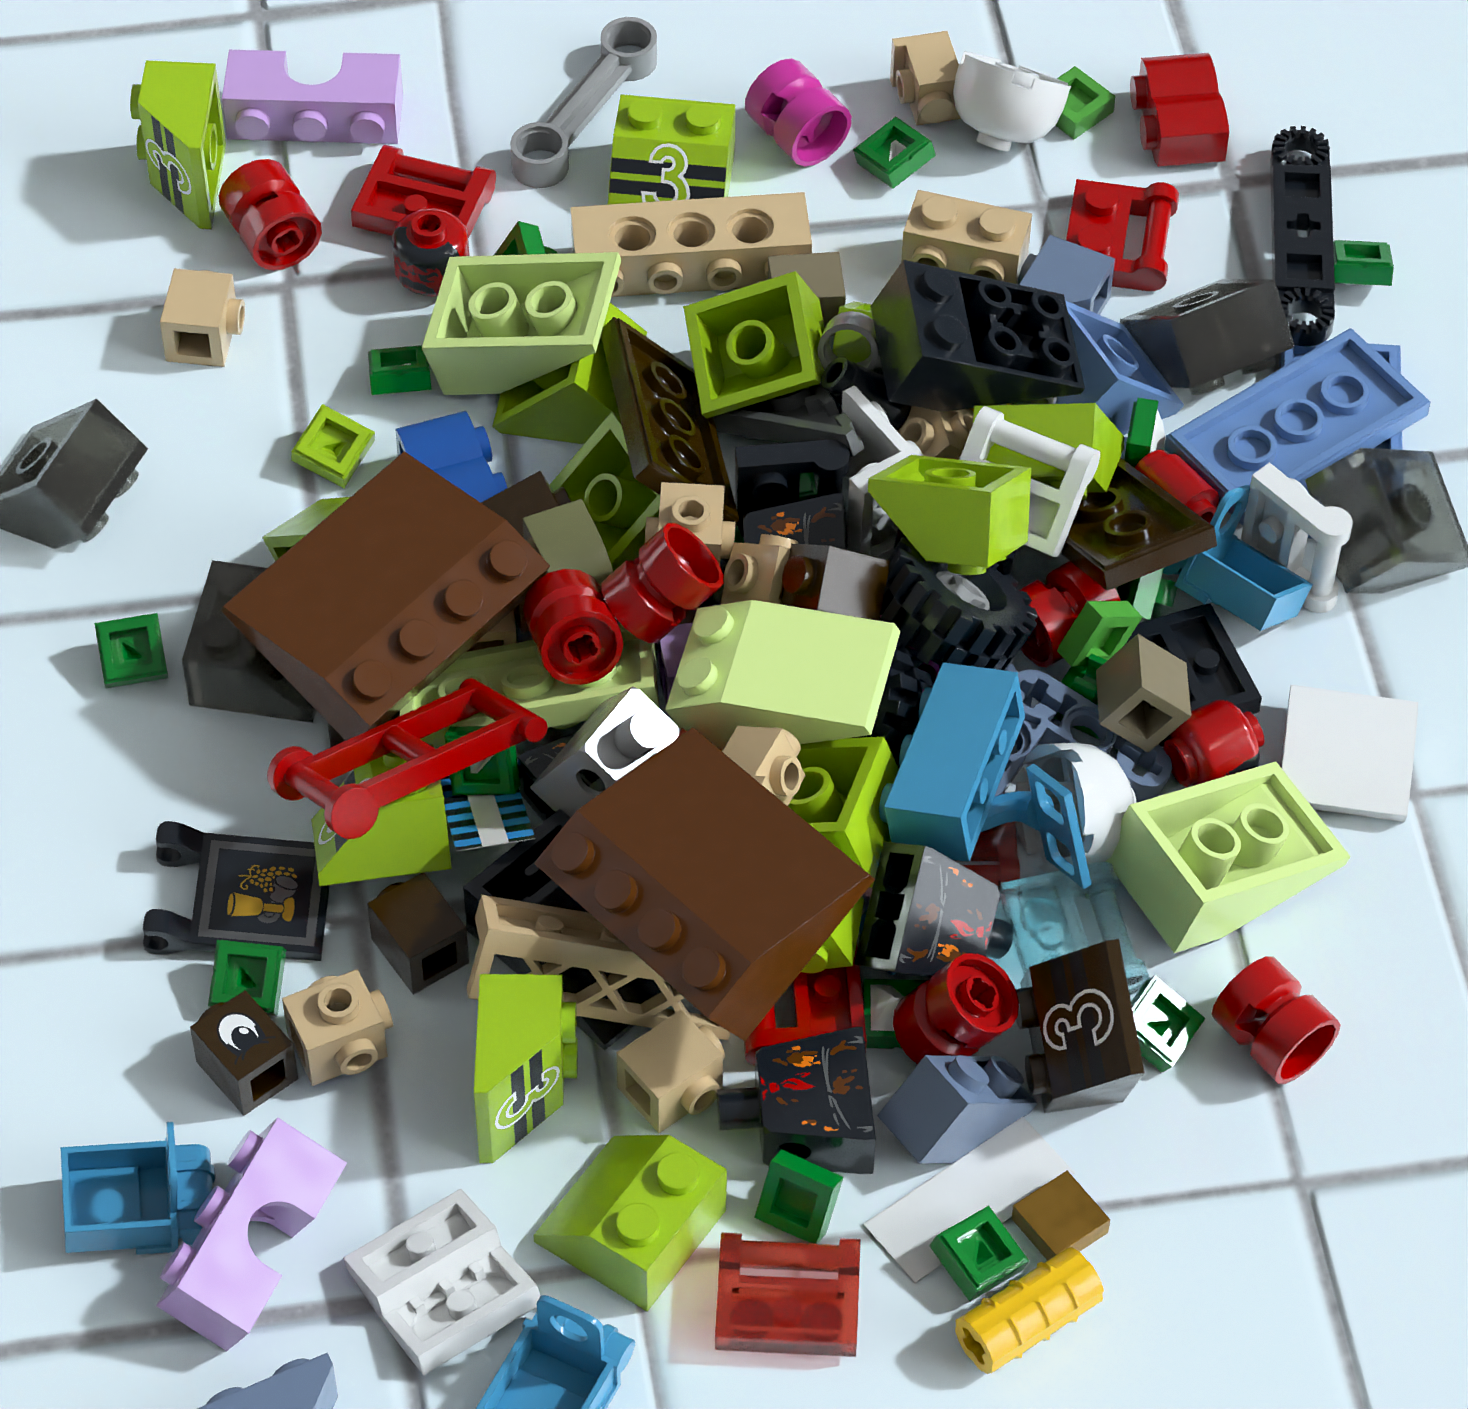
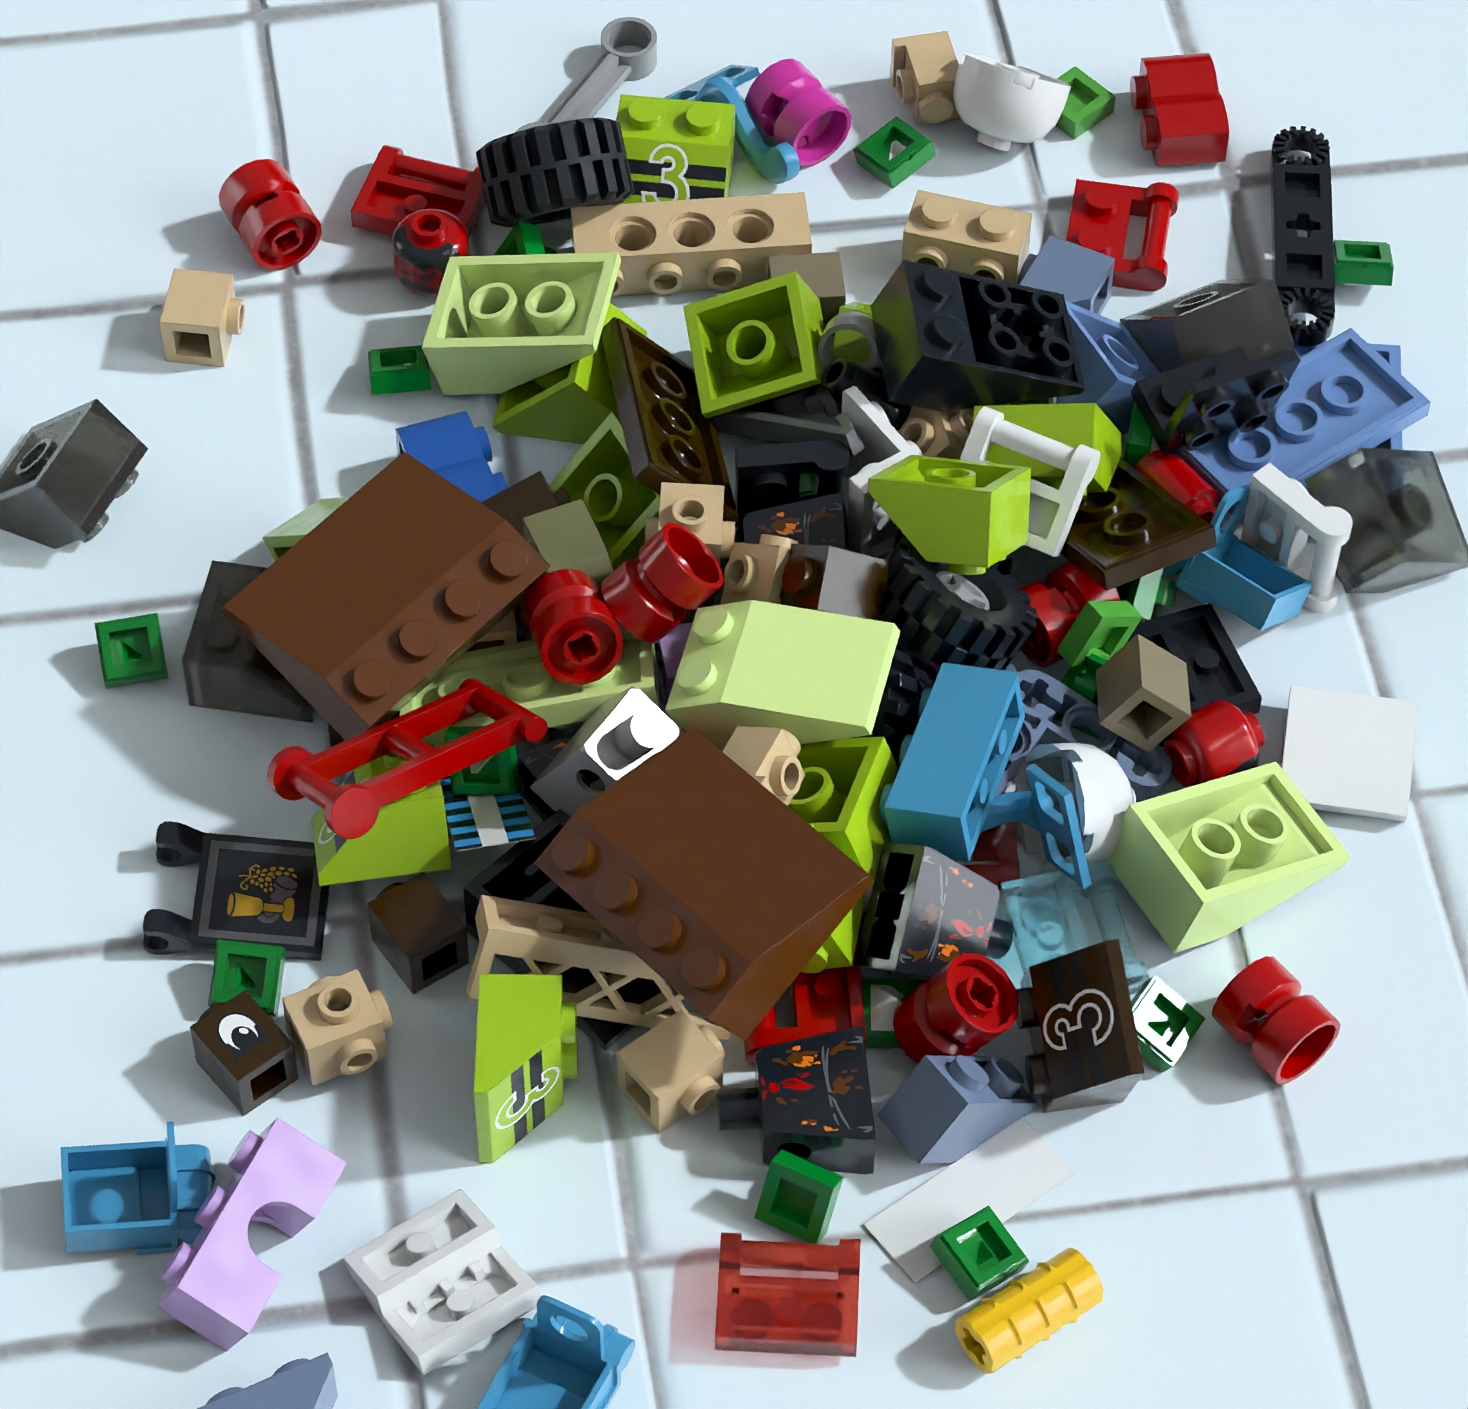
lime slope [130,60,226,229] -> none
lavender arch [222,49,403,144] -> none
lime tile [291,404,375,488] -> none
lime slope [533,1135,727,1312] -> none
pearl gold tile [1011,1170,1111,1261] -> none
none -> black tyre [476,117,635,227]
none -> dark azure piece [664,65,800,184]
none -> black bracket [1131,346,1301,454]

